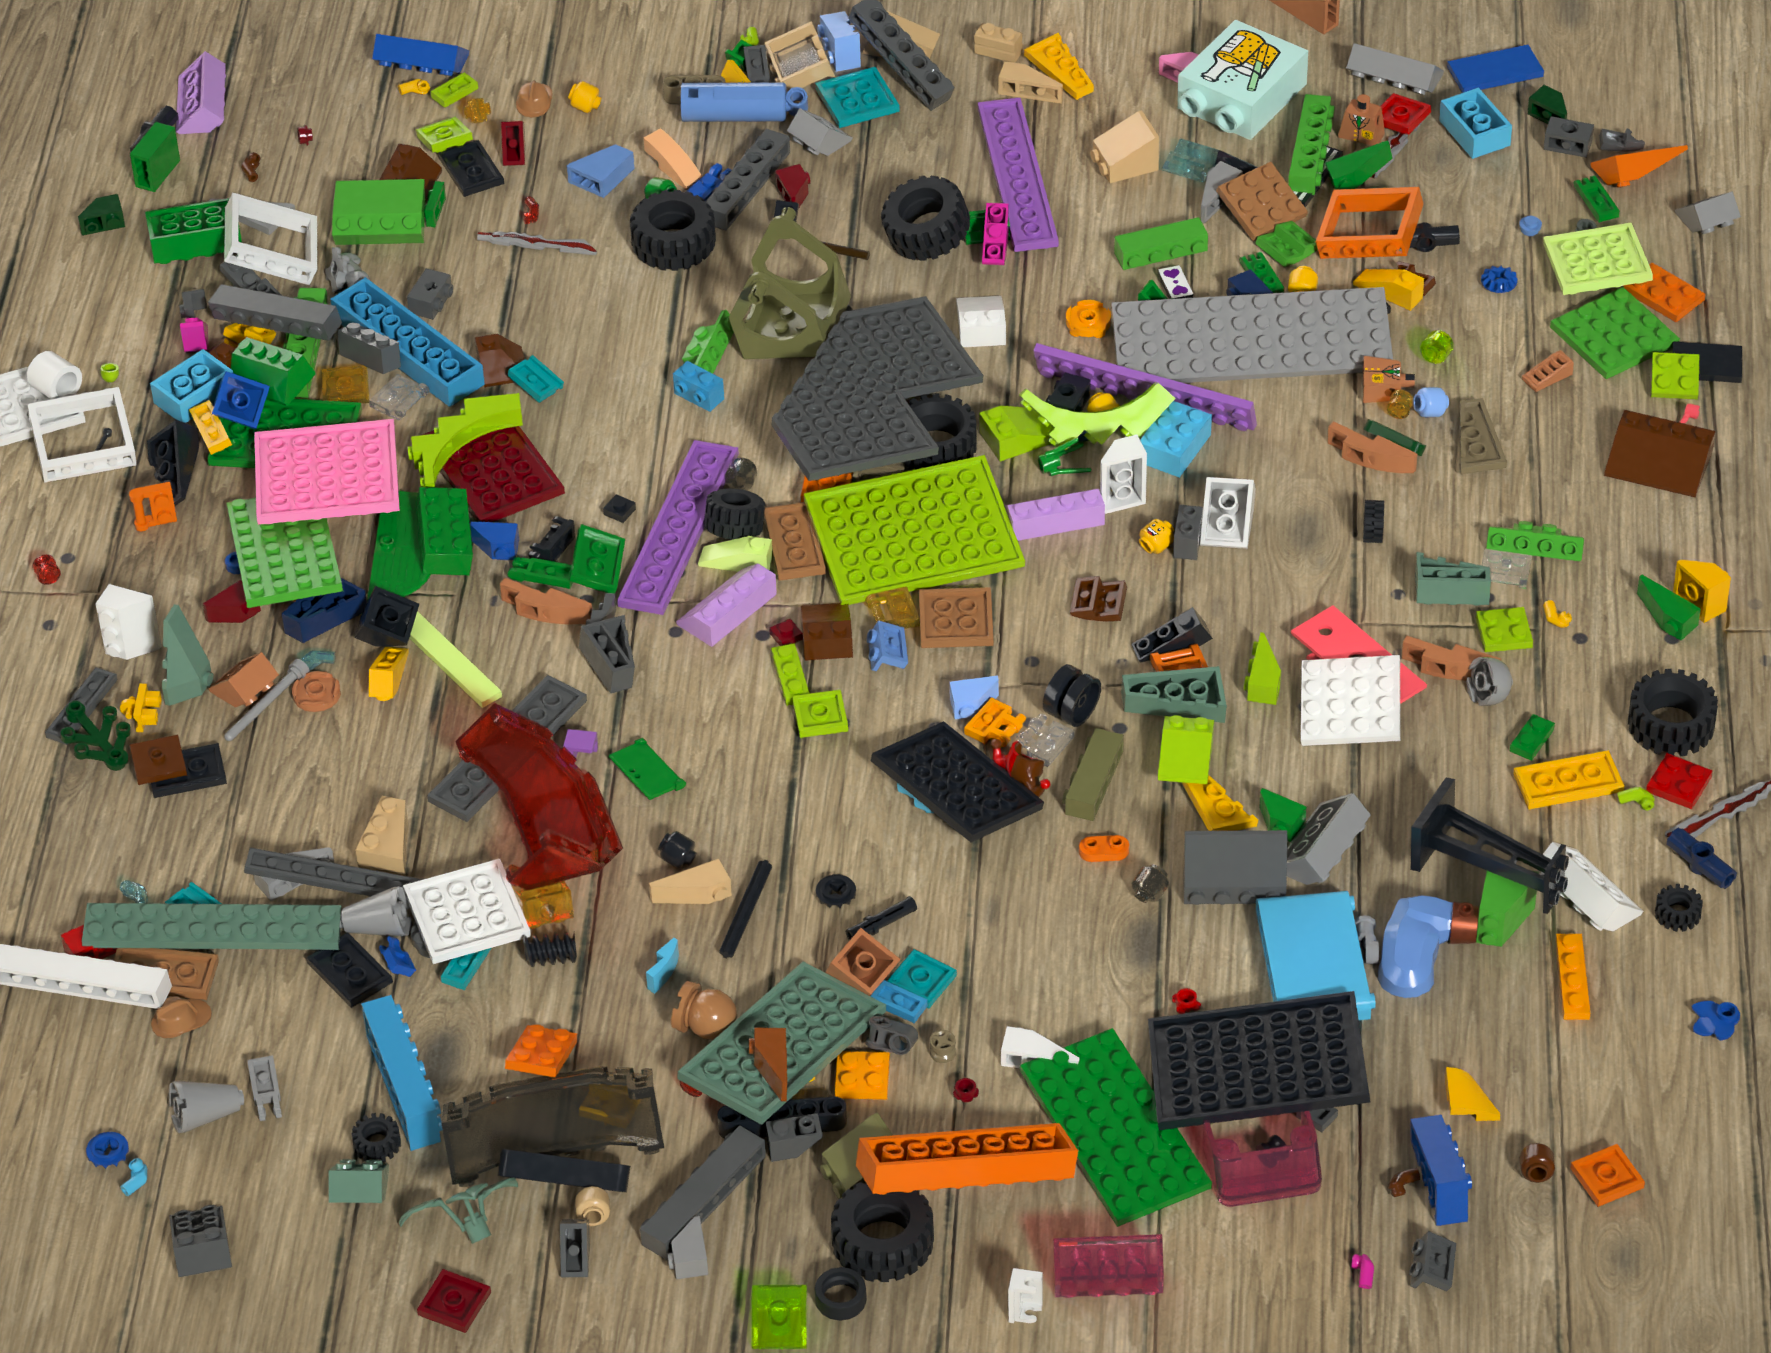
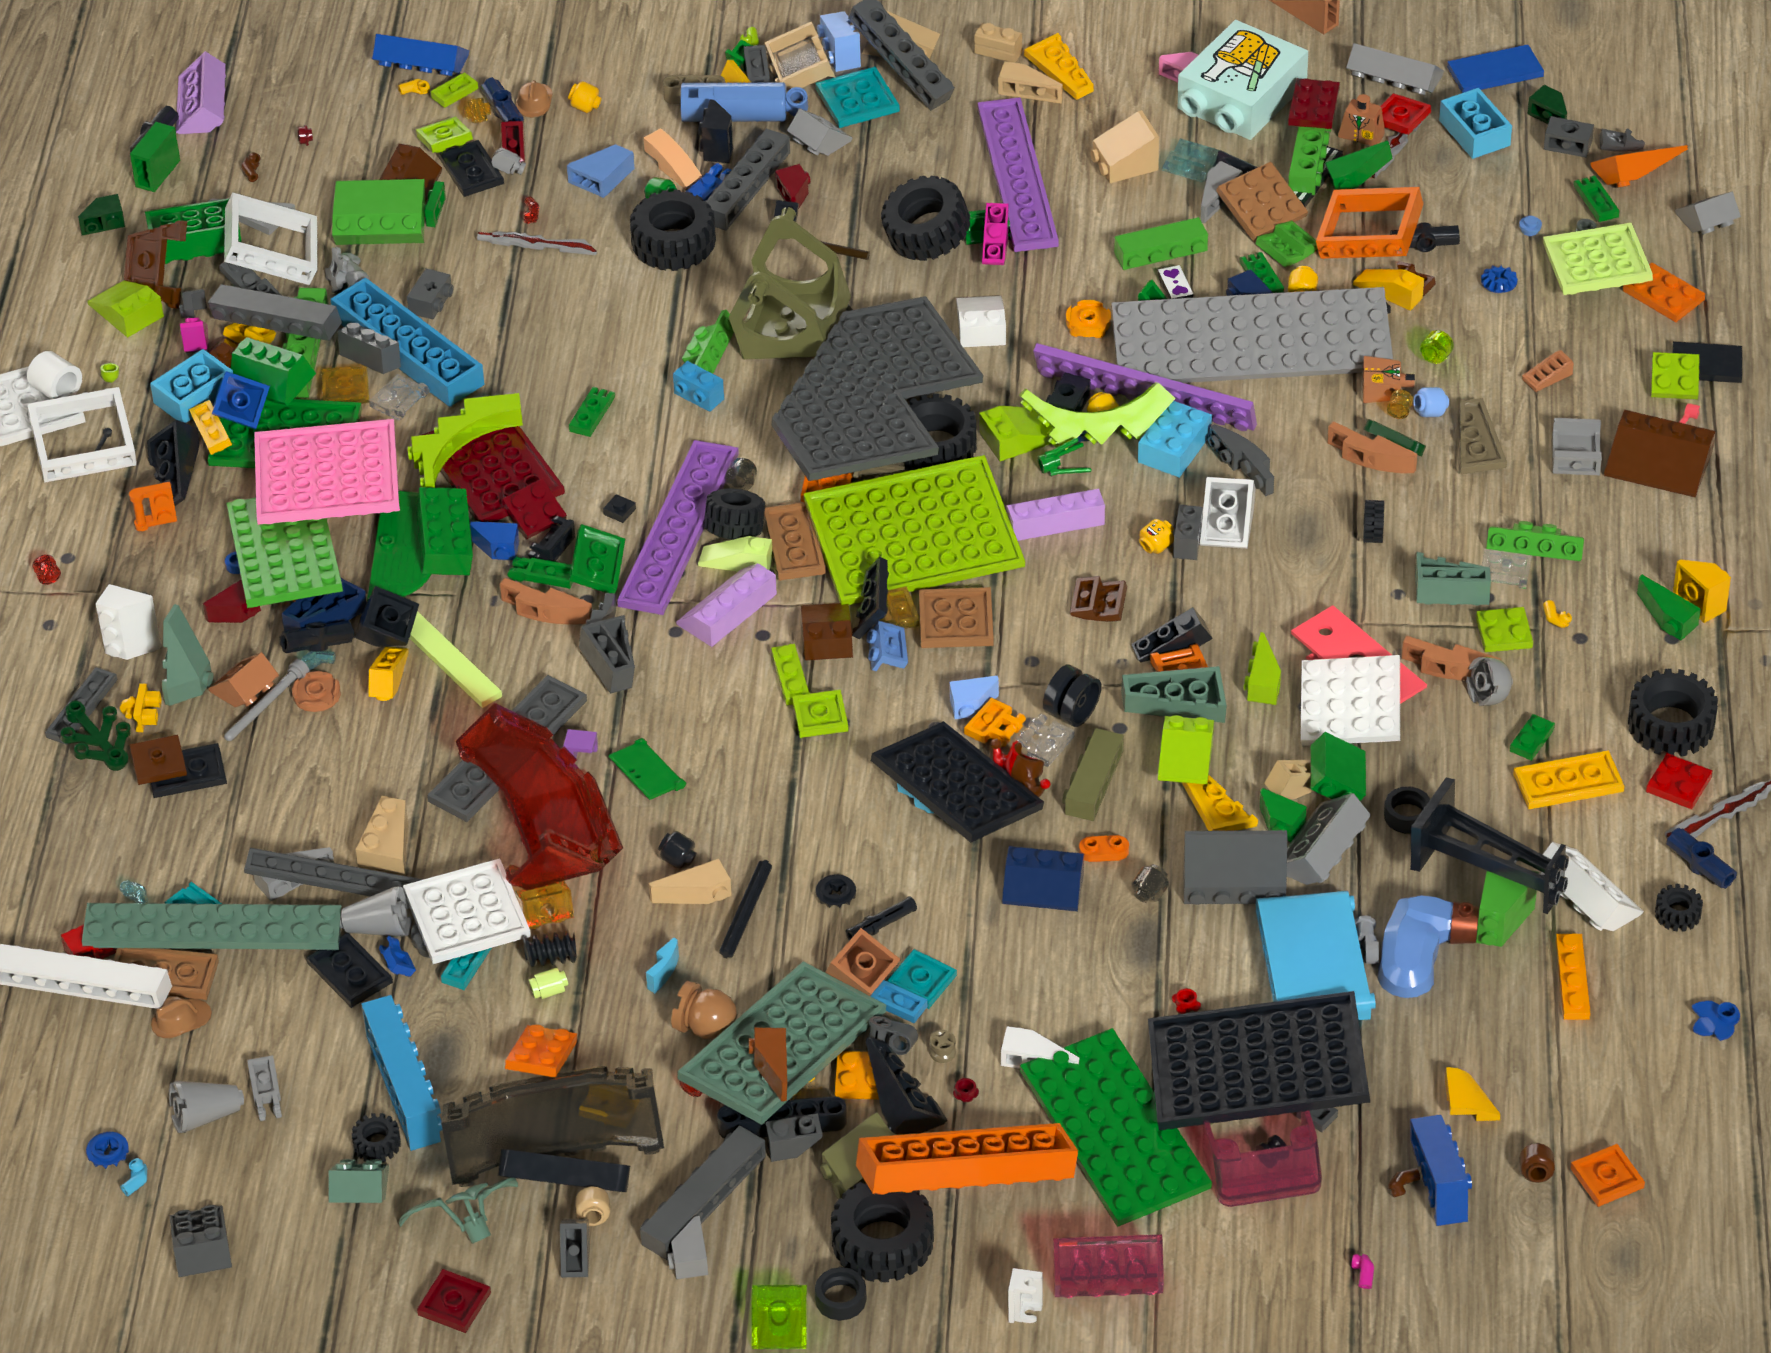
reddish brown slope [475,334,525,388] -> none
teal plate [508,355,564,403] -> none
dark red plate [770,618,803,646] -> none
white slope [1100,435,1147,514] -> none
dark grey bracket [1409,1231,1457,1292] -> none
bright green plate [1550,287,1680,379] -> none
lime arm [1617,787,1655,811] -> none
none -> lime slope [87,280,164,338]
none -> reddish brown wing [124,220,187,309]
none -> black piece [279,621,354,653]
none -> dark blue piece [481,77,524,122]
none -> light grey arm [492,147,526,175]
none -> dark red plate [502,478,567,540]
none -> yellowish green brick [529,967,568,999]
none -> green hinge [569,387,615,437]
none -> black slope [699,99,734,163]
none -> black wing [852,557,889,639]
none -> black wedge [866,1037,948,1135]
none -> dark blue slope [1002,846,1084,912]
none -> dark grey slope [1208,424,1274,497]
none -> tan slope [1264,760,1313,799]
none -> dark red plate [1288,78,1340,129]
none -> green brick [1311,732,1366,801]
none -> black tyre [1384,786,1430,834]
none -> light grey panel [1552,418,1602,476]

